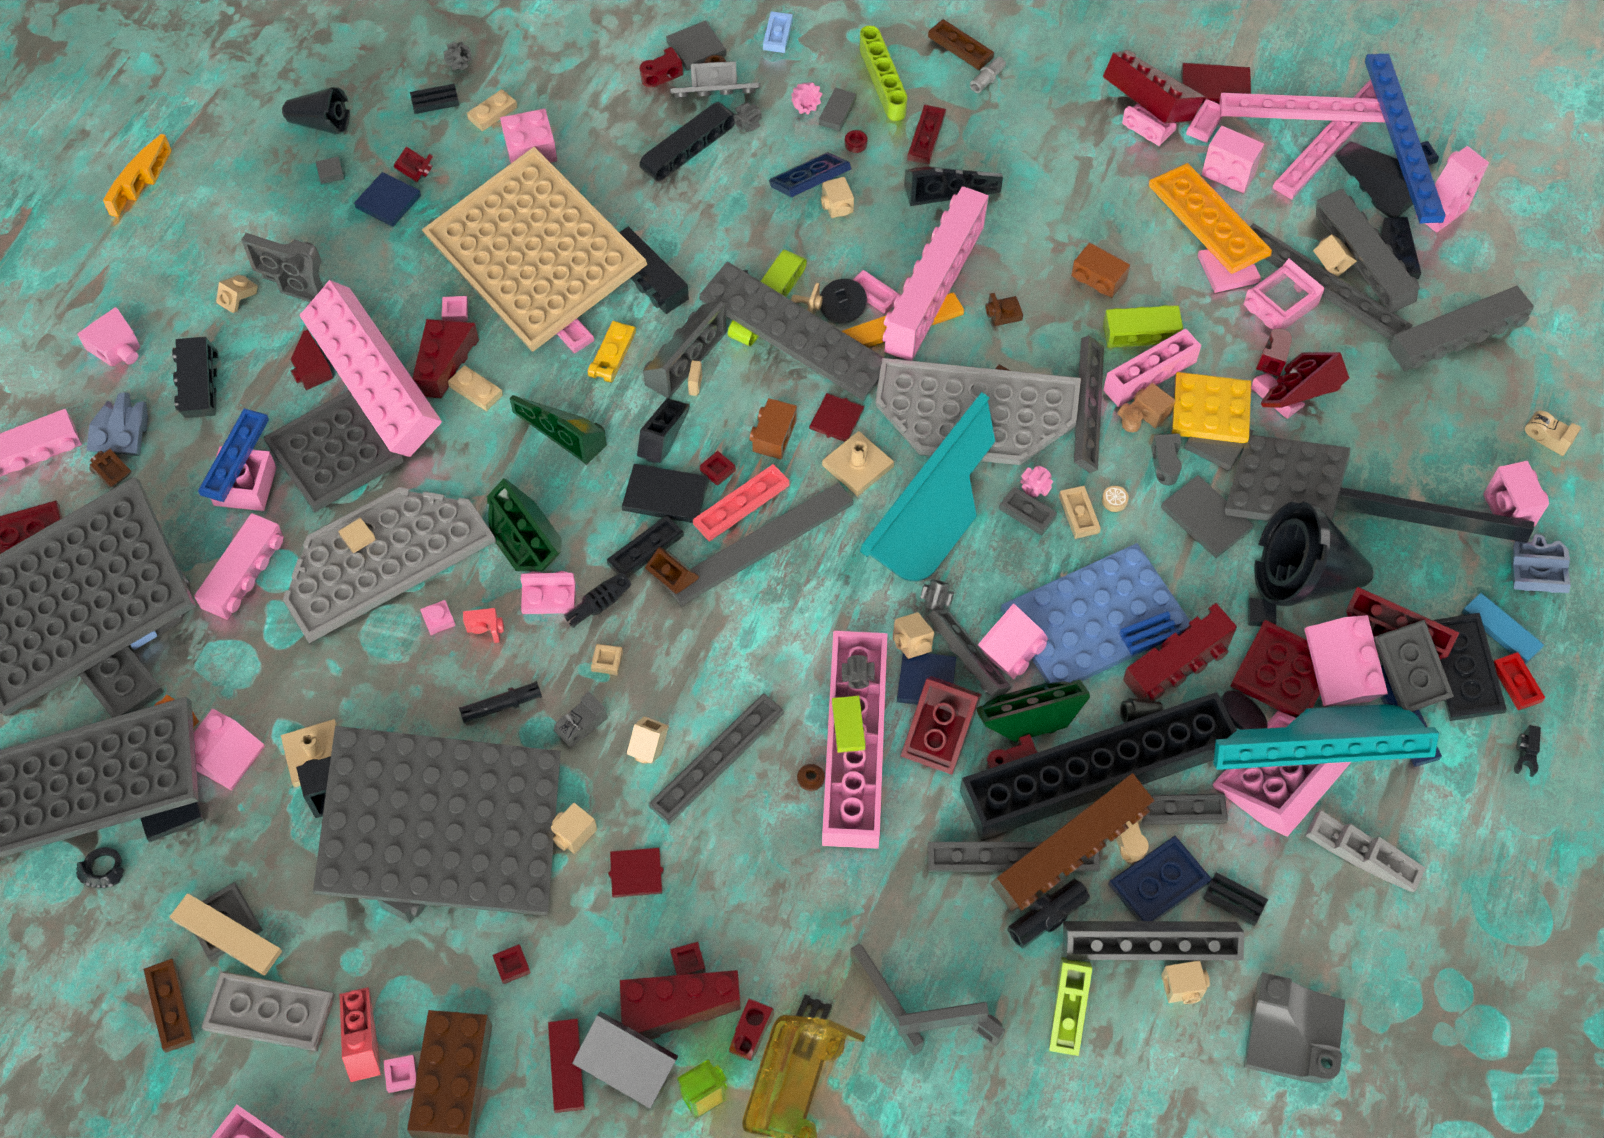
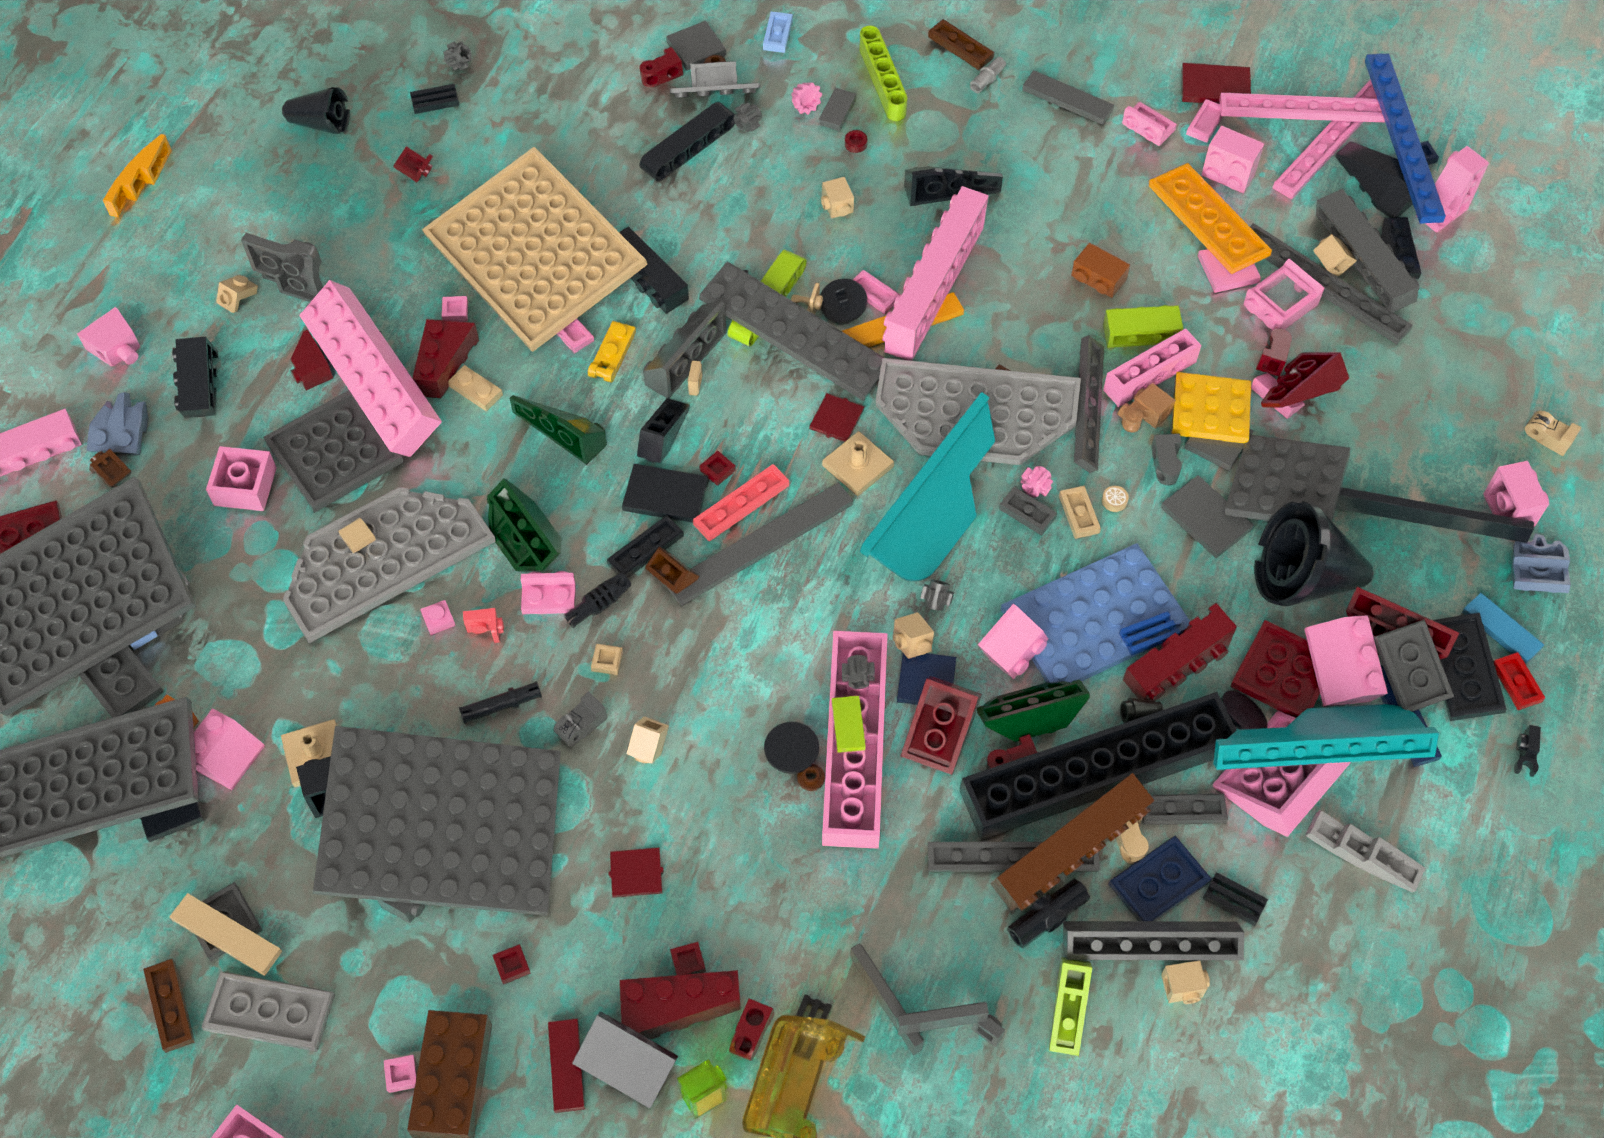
black piece [76,847,124,889] -> none
bright pink brick [194,513,284,620] -> none
blue tile [198,408,269,502] -> none
dark grey tile [316,157,344,184] -> none
coral slope [339,987,381,1082] -> none
dark blue tile [354,172,421,227] -> none
tan plate [467,89,518,131] -> none
bright pink brick [500,109,557,164] -> none
tan brick [551,803,597,854] -> none
dark grey tile [649,693,784,825] -> none
dark orange brick [749,398,797,460] -> none
dark blue tile [769,152,851,198] -> none
dark red tile [907,104,946,165] -> none
dark grey plate [927,609,1012,696] -> none
reddish brown bracket [985,293,1023,326] -> none
dark red wedge [1103,50,1205,124] -> none
dark grey slope [1244,972,1346,1083] -> none
black tile [1248,598,1277,626] -> none
dark grey brick [1388,286,1534,371] -> none
none -> black piece [764,722,819,774]
none -> dark grey tile [1022,70,1114,125]

